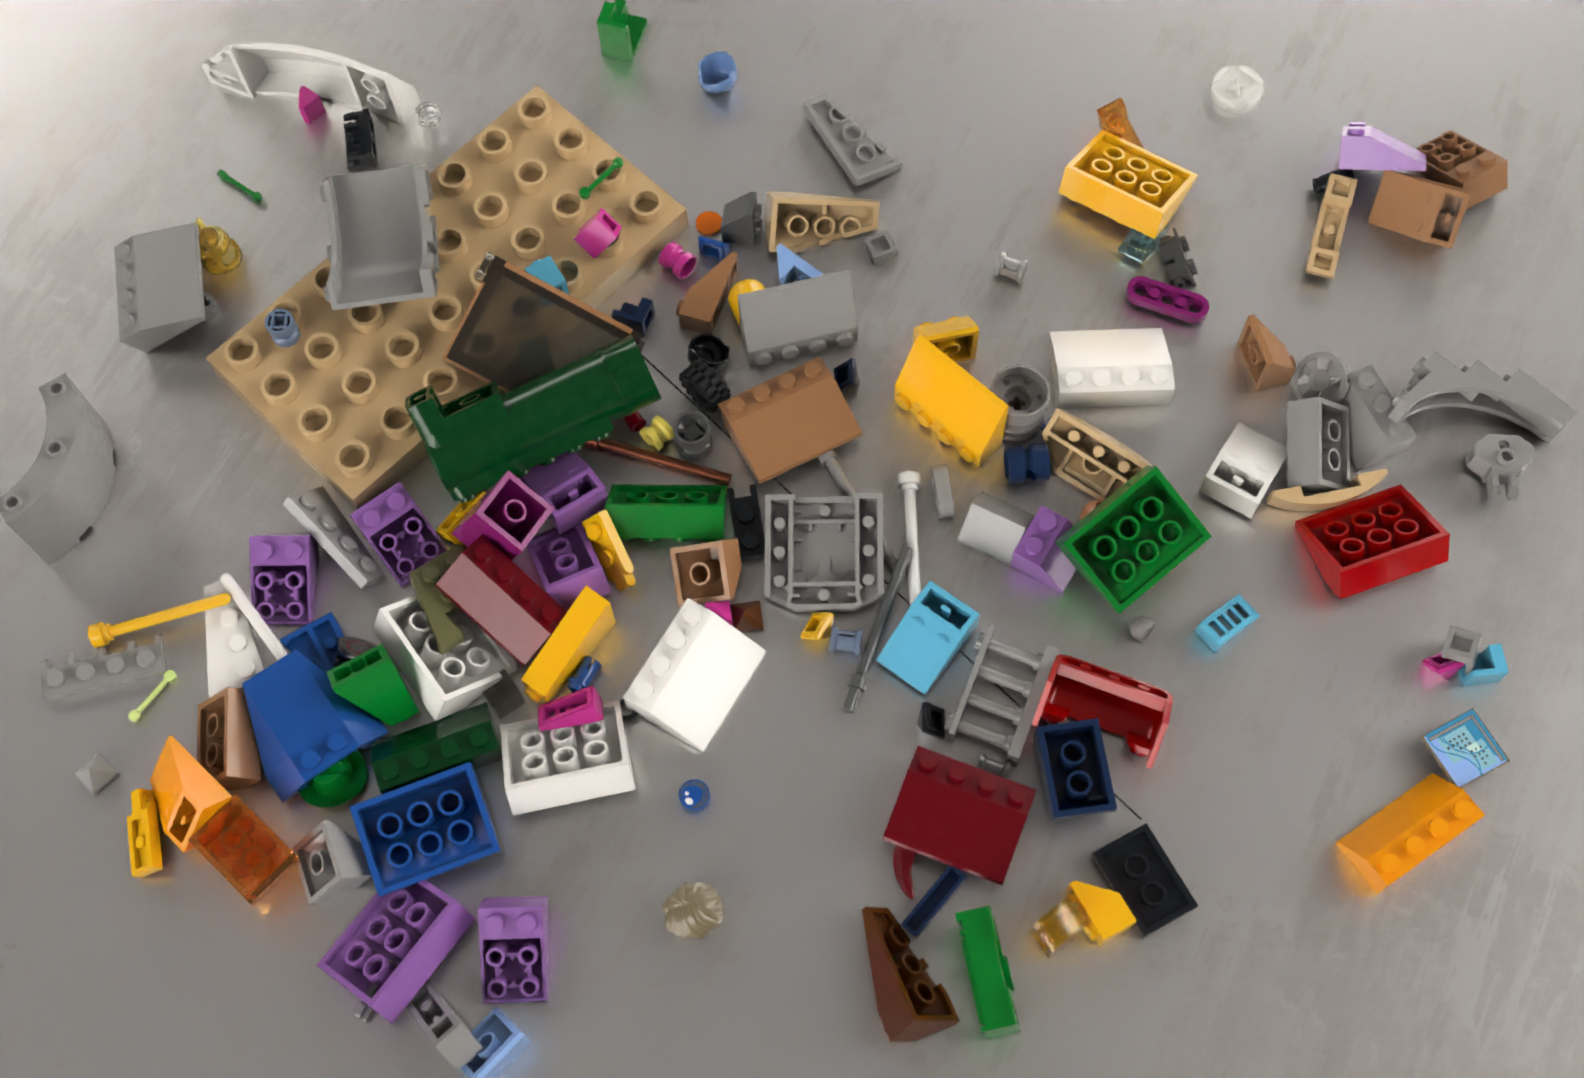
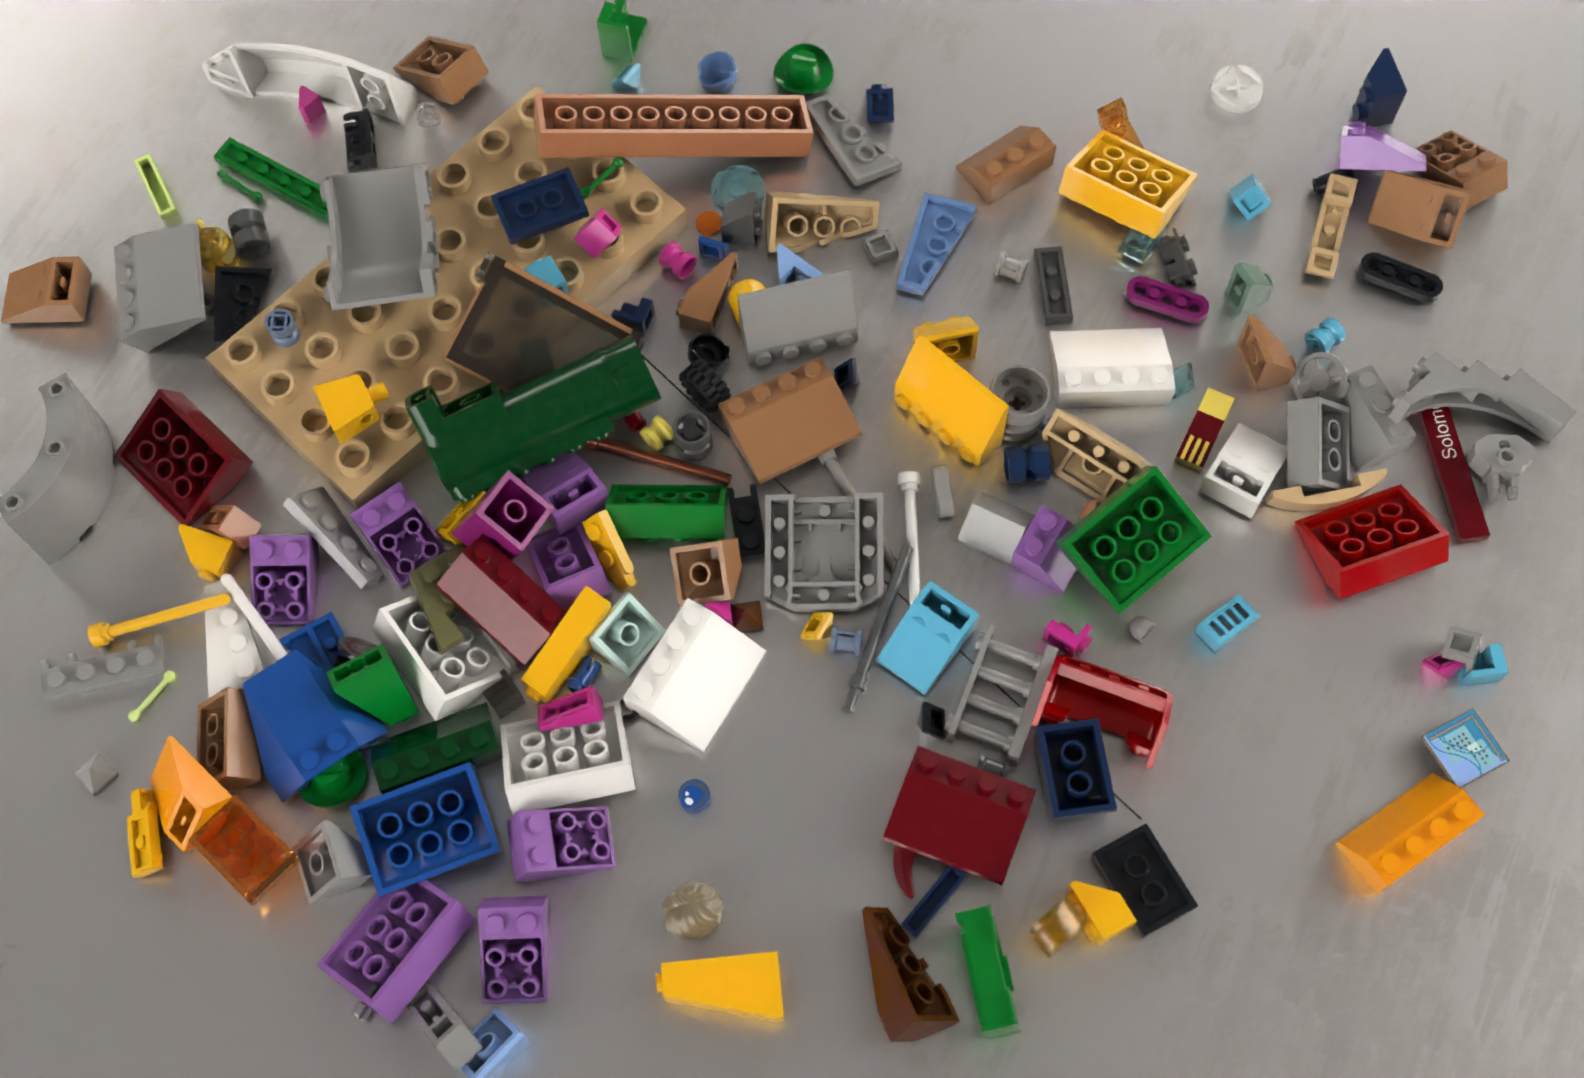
none -> medium nougat slope [1,257,92,323]
none -> dark red slope [114,389,253,526]
none -> yellowish green piece [134,154,178,220]
none -> yellow slope [178,524,242,582]
none -> nougat slope [197,505,262,549]
none -> green tile [213,137,329,222]
none -> black wing [214,266,272,346]
none -> dark grey wheel [227,208,272,261]
none -> yellow torso [313,374,390,444]
none -> medium nougat slope [393,36,489,105]
none -> dark blue plate [490,167,589,245]
none -> medium lavender slope [507,806,616,883]
none -> nougat brick [534,94,813,158]
none -> light aqua slope [588,591,666,676]
none -> medium azure slope [611,63,641,89]
none -> yellow slope [656,951,784,1023]
none -> clear light blue tile [711,165,765,212]
none -> green hat [773,43,834,95]
none -> dark blue bracket [865,84,894,123]
none -> medium blue wing [896,193,978,296]
none -> medium nougat slope [956,126,1056,205]
none -> dark grey tile [1033,246,1073,325]
none -> dark pink bracket [1042,619,1092,657]
none -> clear light blue slope [1172,362,1195,399]
none -> tile [1174,387,1235,472]
none -> sand green slope [1224,263,1274,315]
none -> medium azure panel [1230,173,1271,221]
none -> medium azure wheel [1305,317,1346,353]
none -> dark blue slope [1352,48,1407,127]
none -> black plate [1358,252,1443,303]
none -> dark red tile [1417,407,1490,544]

